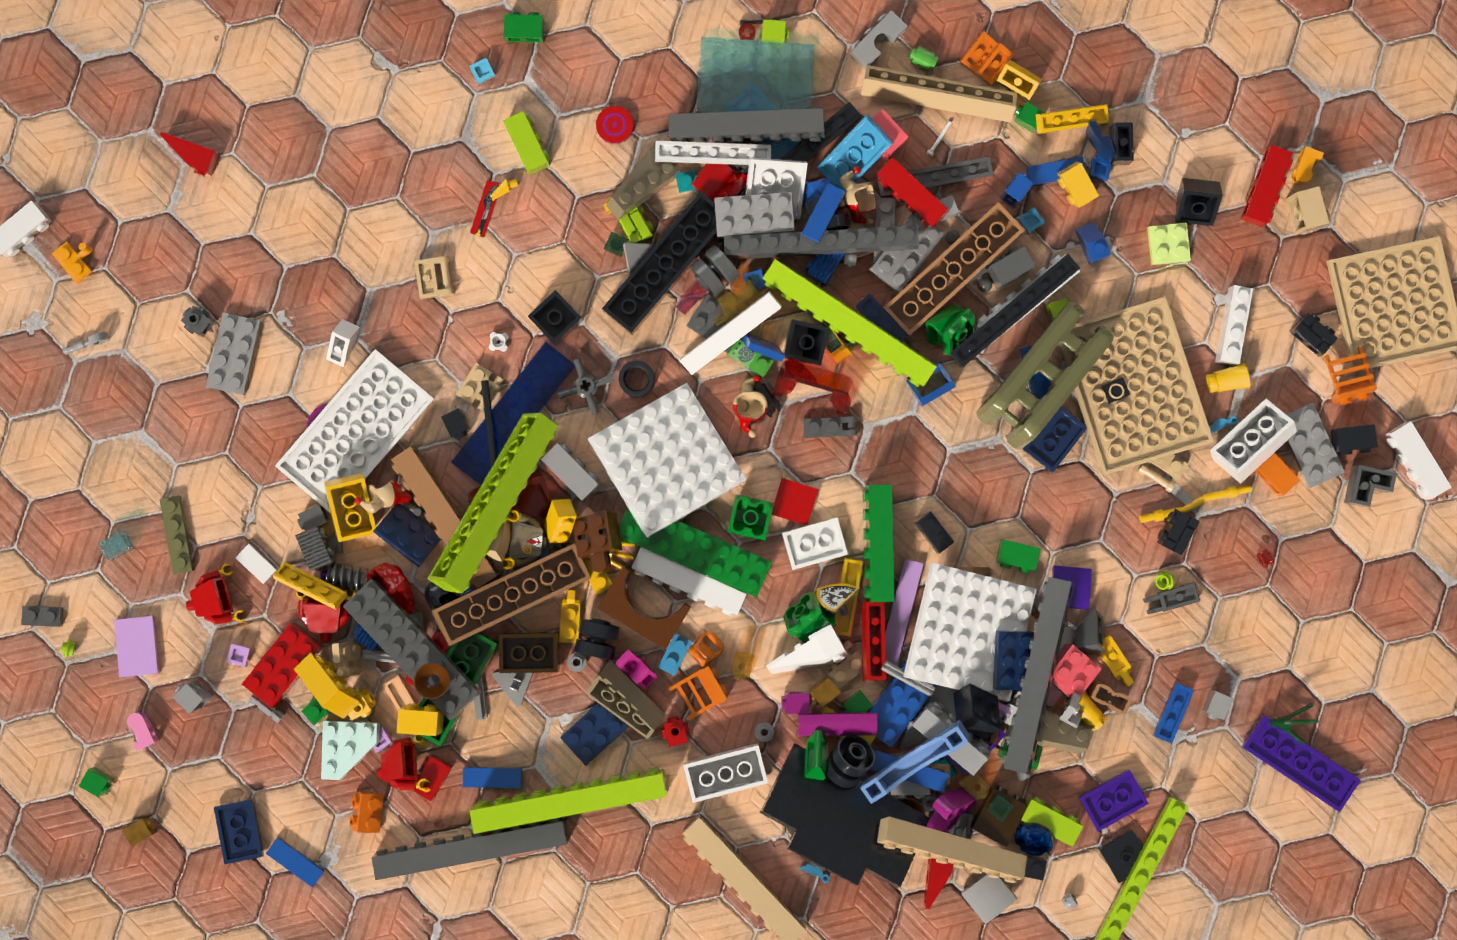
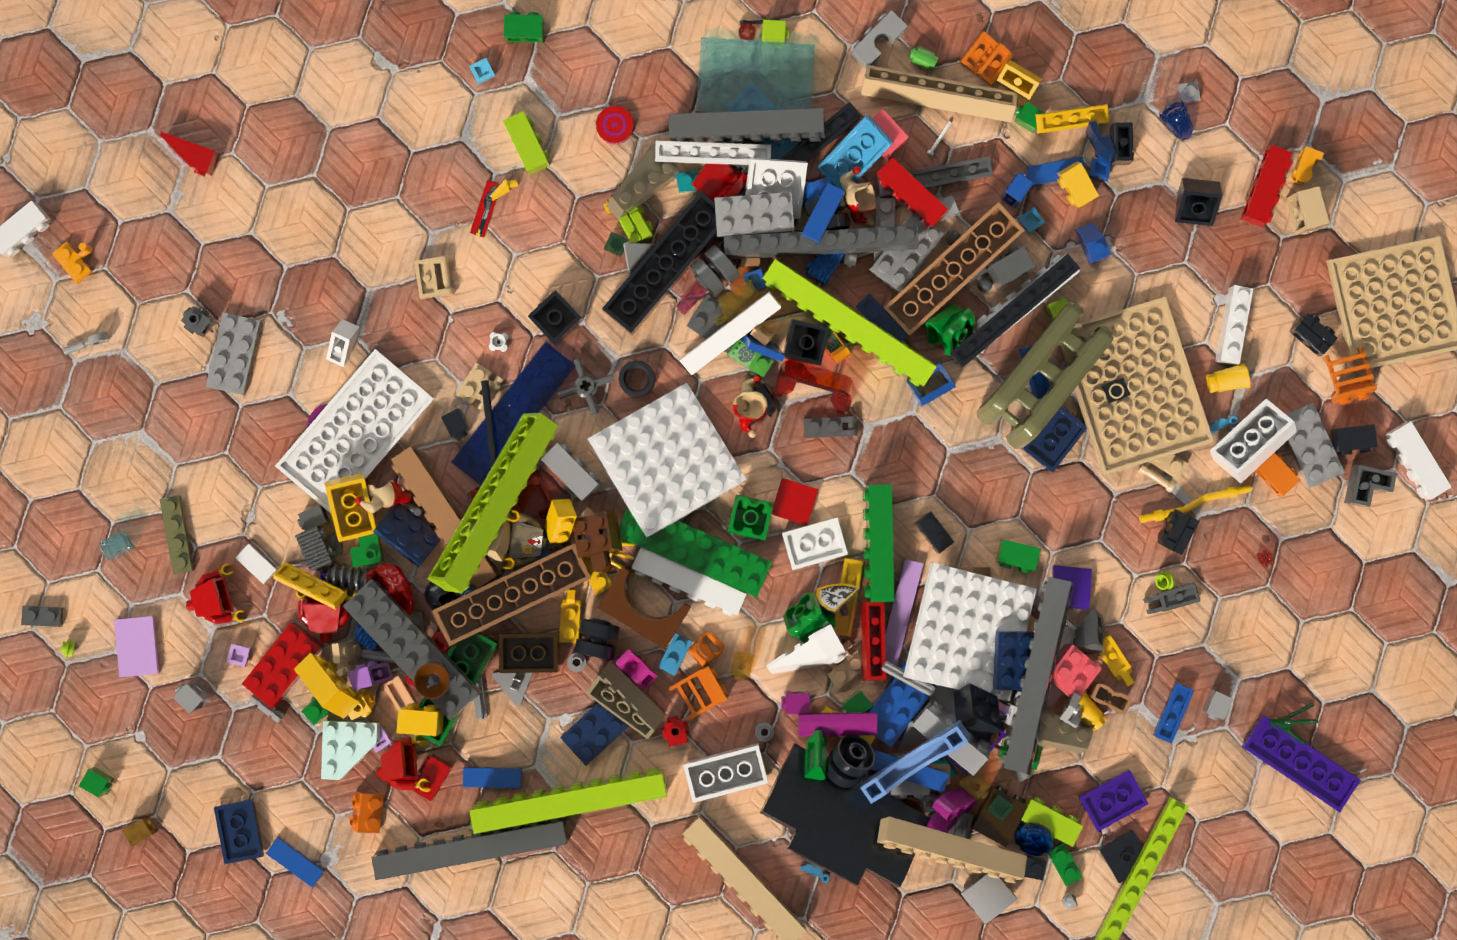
bright pink leg [127,712,159,751] -> none
pearl gold brick [809,675,841,707] -> none
red slope [923,857,953,909] -> none
yellowish green plate [1147,223,1191,265] -> none
none -> medium lavender brick [348,660,393,690]
none -> green brick [350,534,385,567]
none -> medium nougat tile [741,258,760,268]
none -> light nougat tile [750,323,776,346]
none -> green plate [1046,842,1082,886]
none -> clear blue piece [1159,101,1193,139]
none -> light grey plate [1177,81,1201,104]

